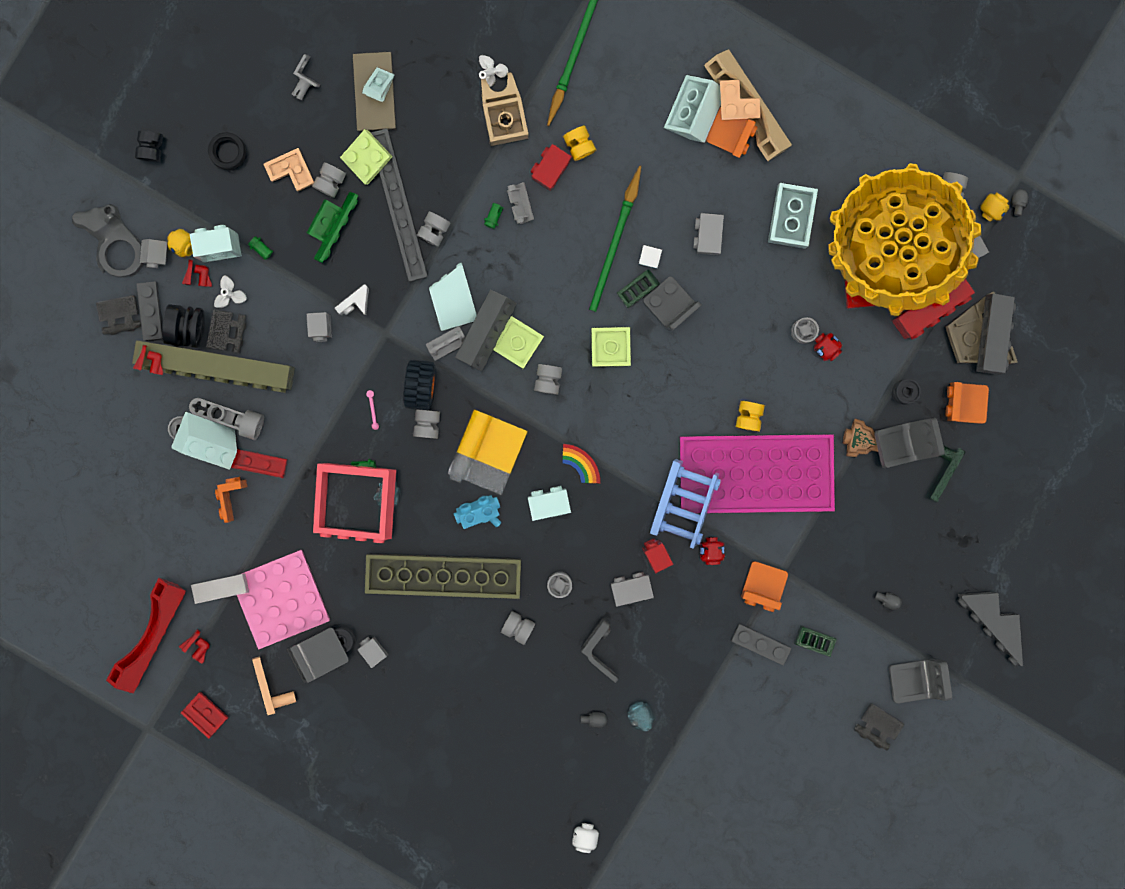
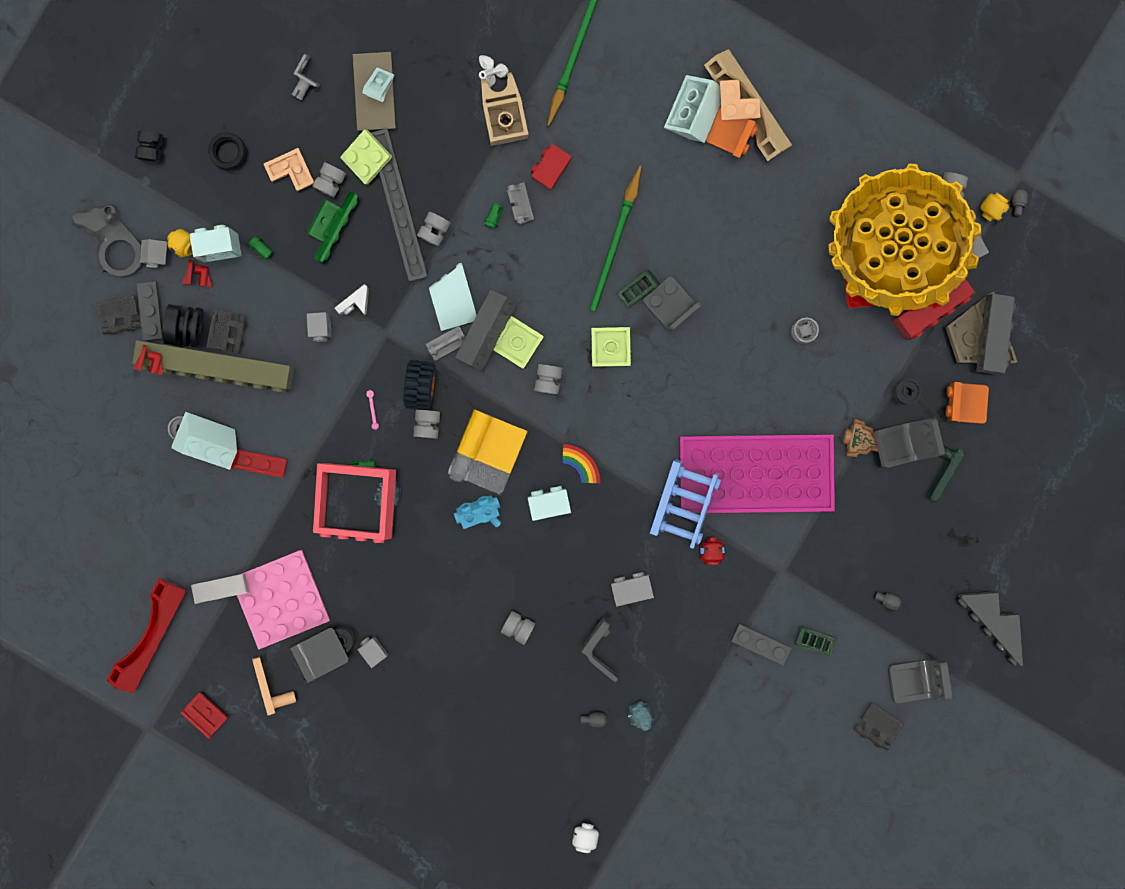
red piece [179,629,210,664] -> none
light grey beam [189,398,264,440] -> none
white plant [214,275,247,308] -> none
orange bracket [215,477,247,523] -> none
olive brick [365,554,521,599] -> none
light grey wheel [547,572,572,598] -> none
yellow wheel [563,126,597,161] -> none
white tile [639,245,662,269] -> none
red brick [642,538,673,573] -> none
light grey brick [693,213,724,255] -> none
yellow wheel [735,401,765,432] -> none
orange bracket [741,561,788,612] -> none
light aqua brick [768,183,818,249] -> none
red head [814,333,842,361] -> none

